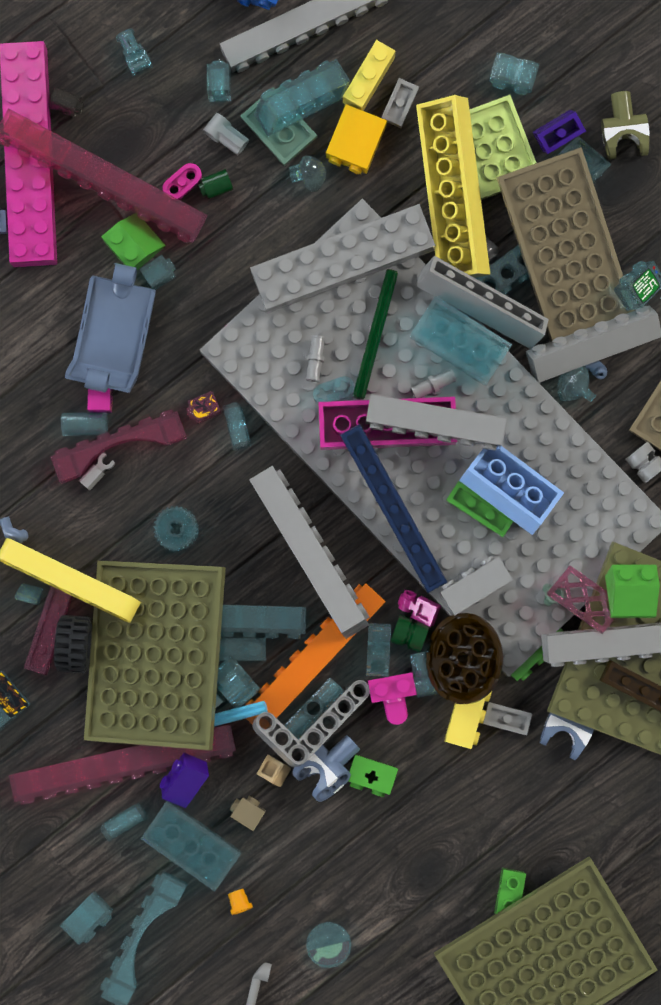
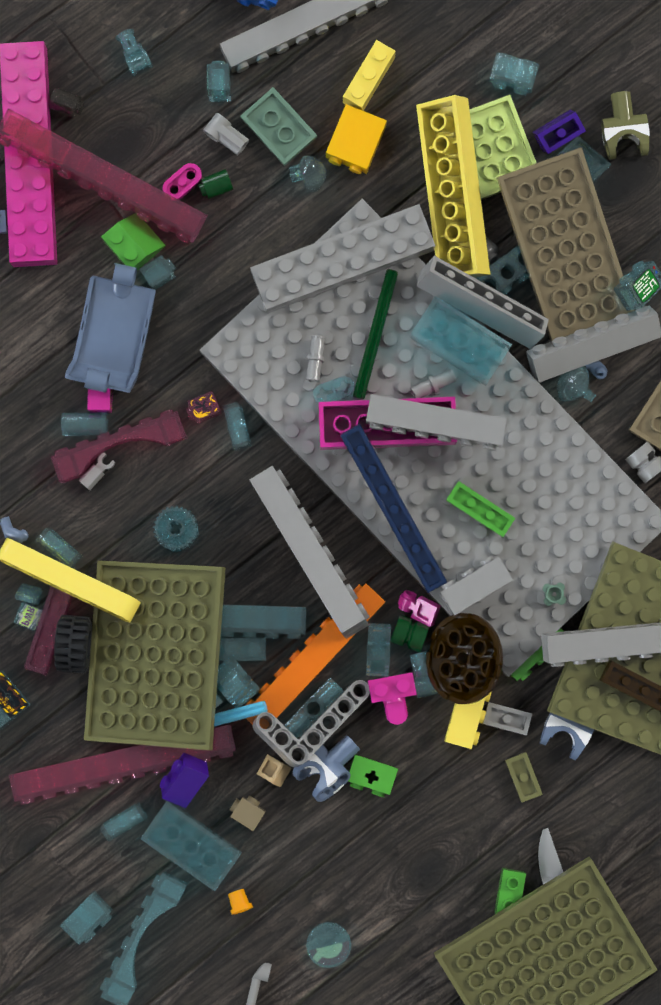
clear light blue brick [254,59,350,137] -> none
light grey plate [381,78,419,128] -> none
light blue brick [459,446,564,535] -> none
clear pink window [547,566,615,634] -> none
bright green slope [605,565,660,618] -> none
none -> clear light blue tile [14,602,43,631]
none -> clear light blue brick [36,528,83,568]
none -> olive plate [505,752,543,803]
none -> light grey piece [538,828,563,885]

